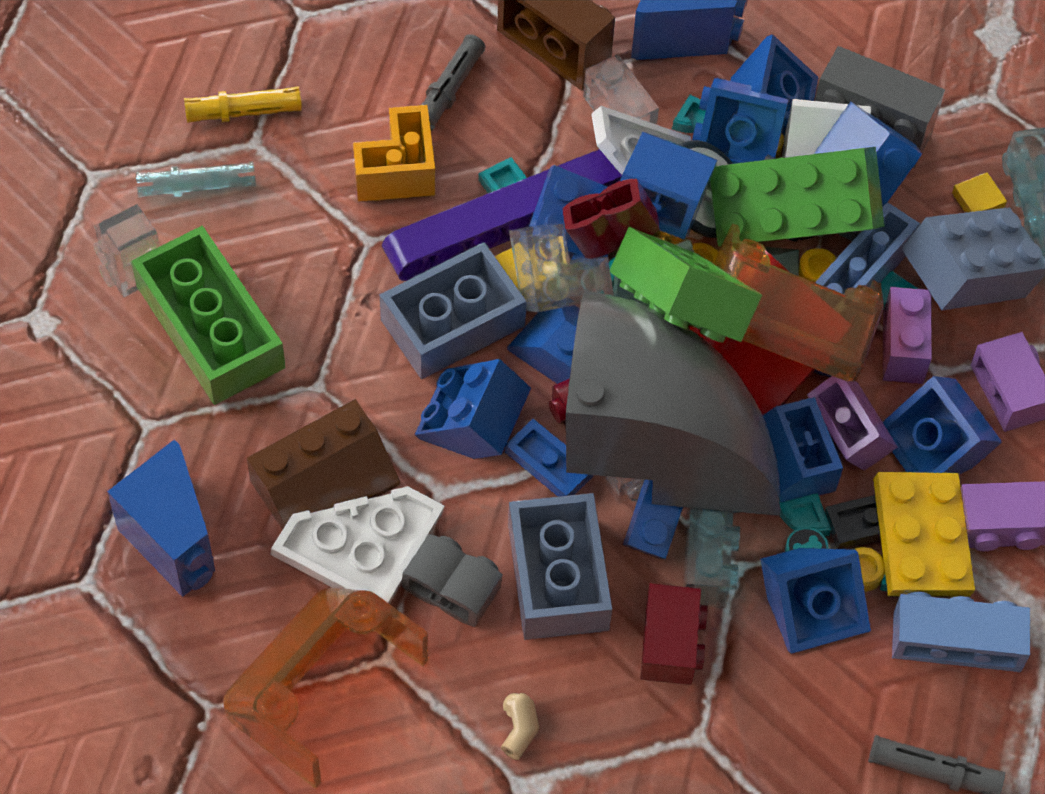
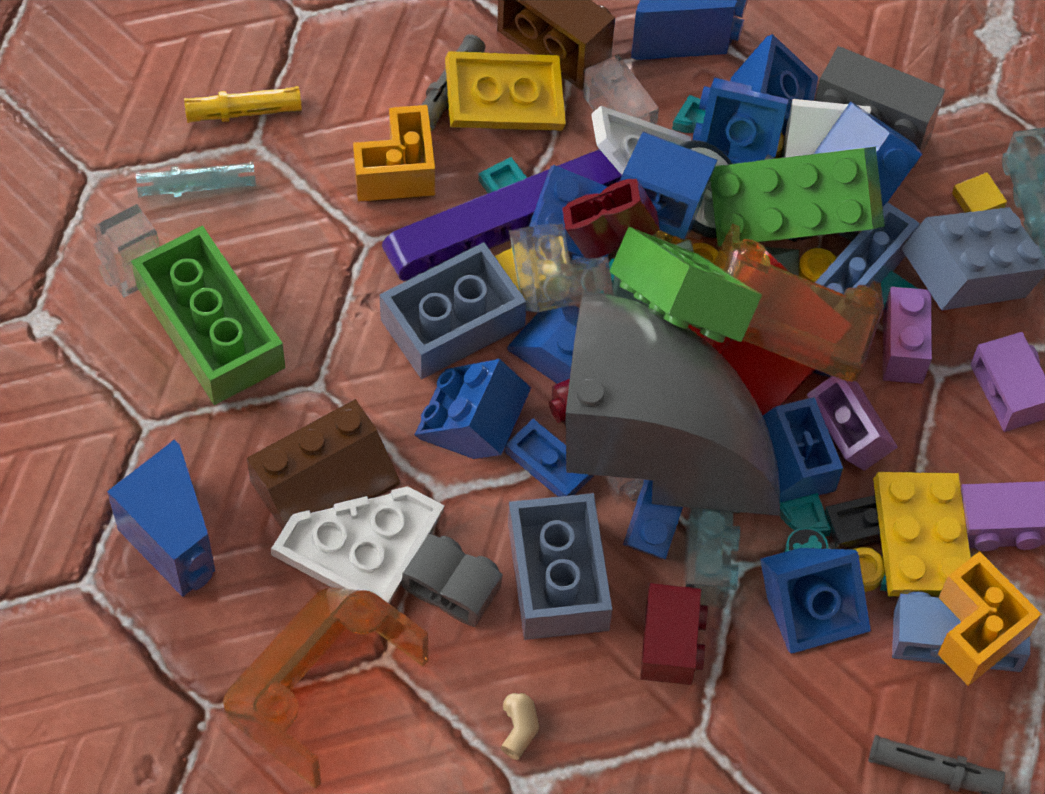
blue slope [883,376,1002,475] -> none
none -> yellow plate [445,51,566,131]
none -> light orange brick [938,551,1042,686]

